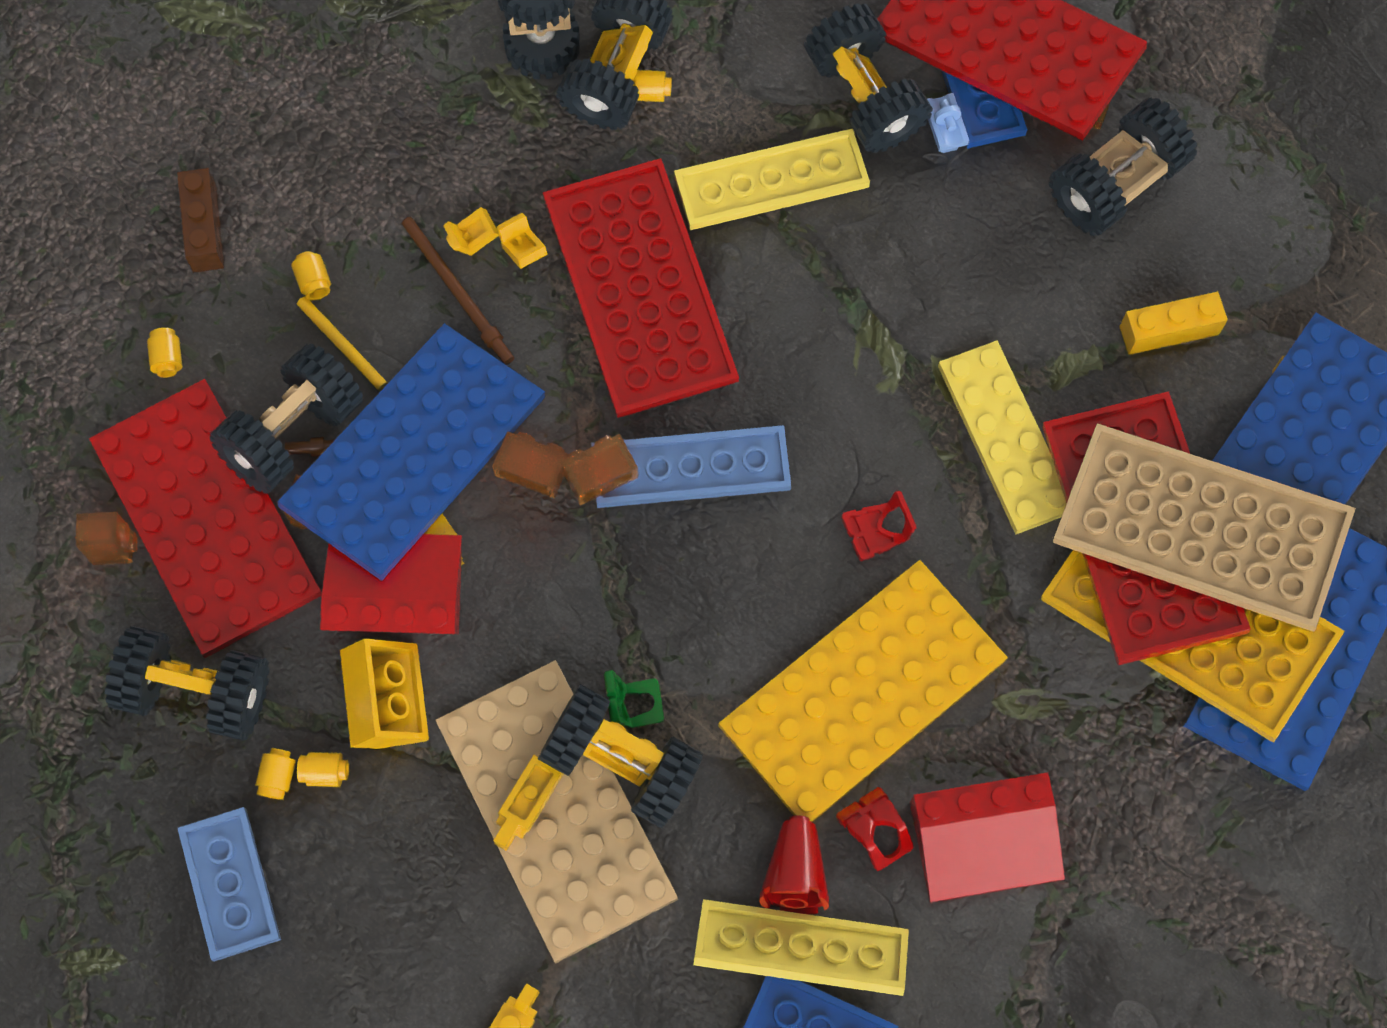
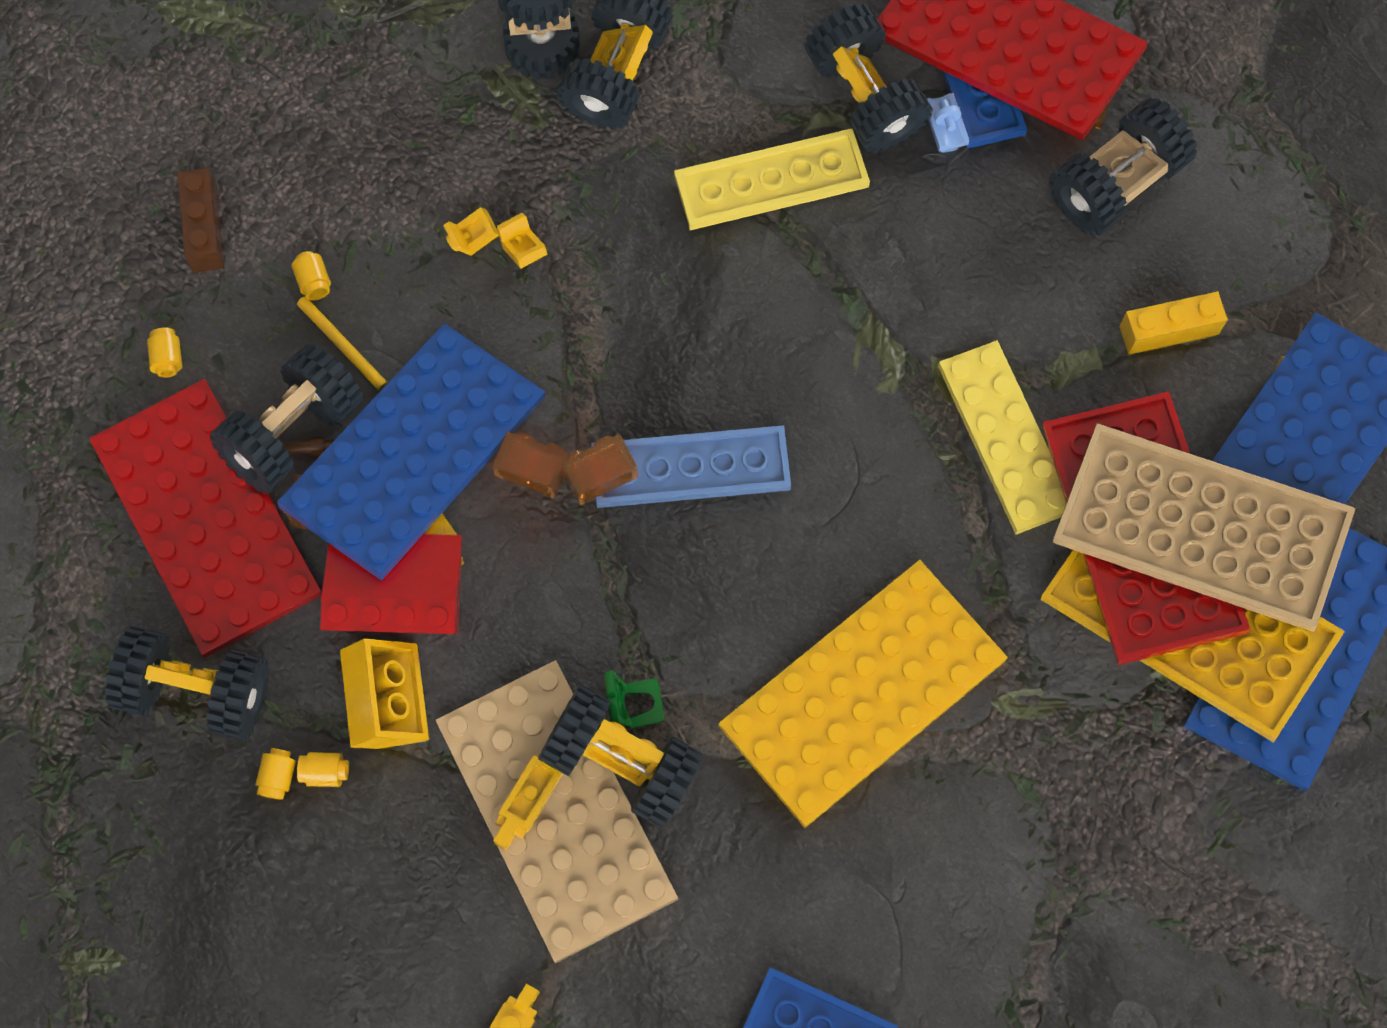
clear orange brick [76,512,138,565] -> none
medium blue plate [178,807,281,962] -> none
reddish brown bar [401,216,515,365] -> none
red plate [543,158,739,418] -> none
yellow brick [632,70,672,102] -> none
light yellow plate [694,899,909,996] -> none
red cone [759,815,829,915] -> none
red piece [836,787,914,871] -> none
red piece [841,490,916,561] -> none
slope [910,772,1065,903] -> none

